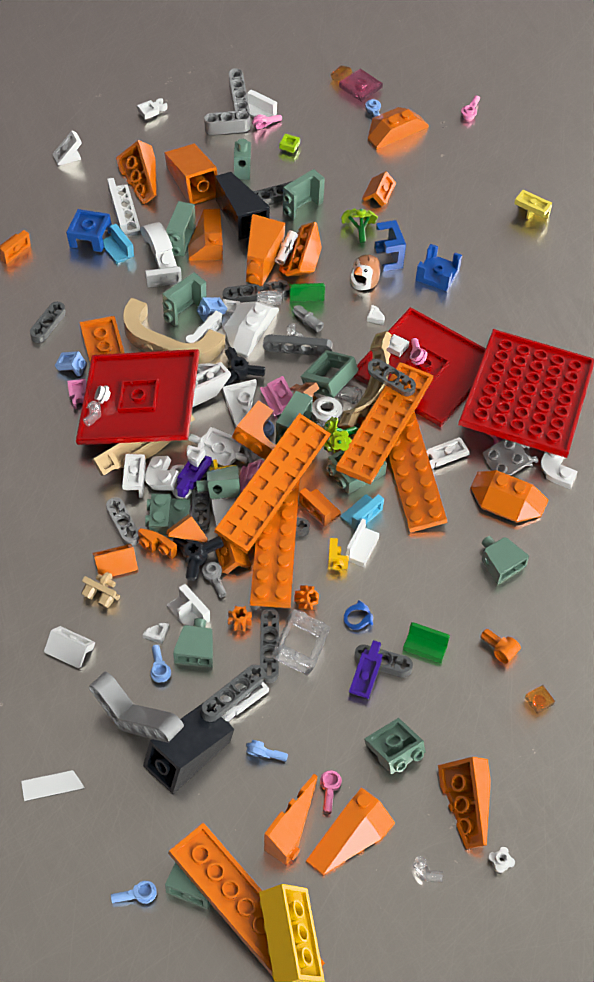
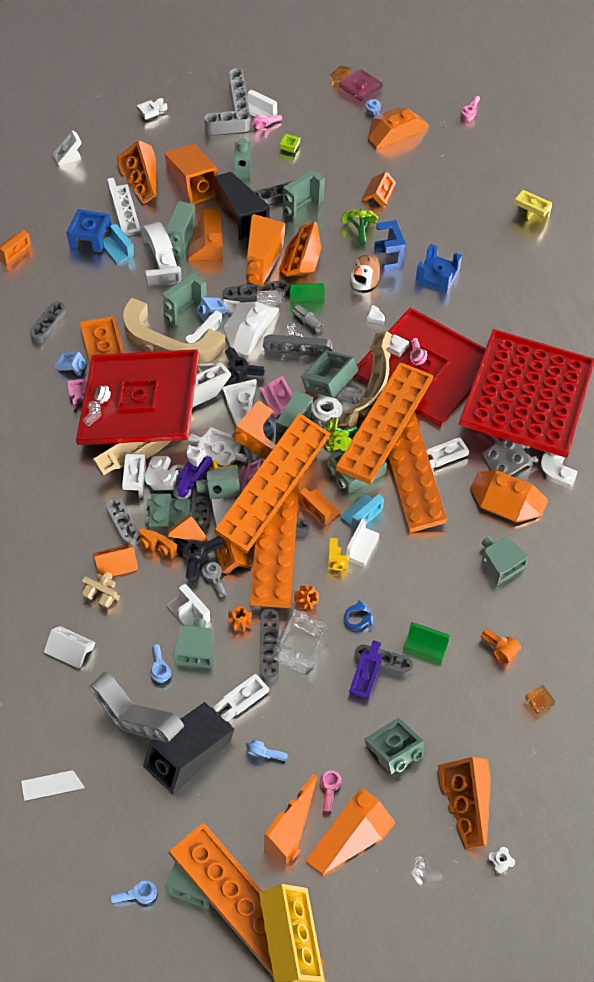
white tile [143,623,169,644] -> none
dark grey beam [201,664,265,722] -> none
white pin [275,230,298,265] -> none
nougat plate [290,382,319,397] -> none
dark grey beam [368,359,416,396] -> none

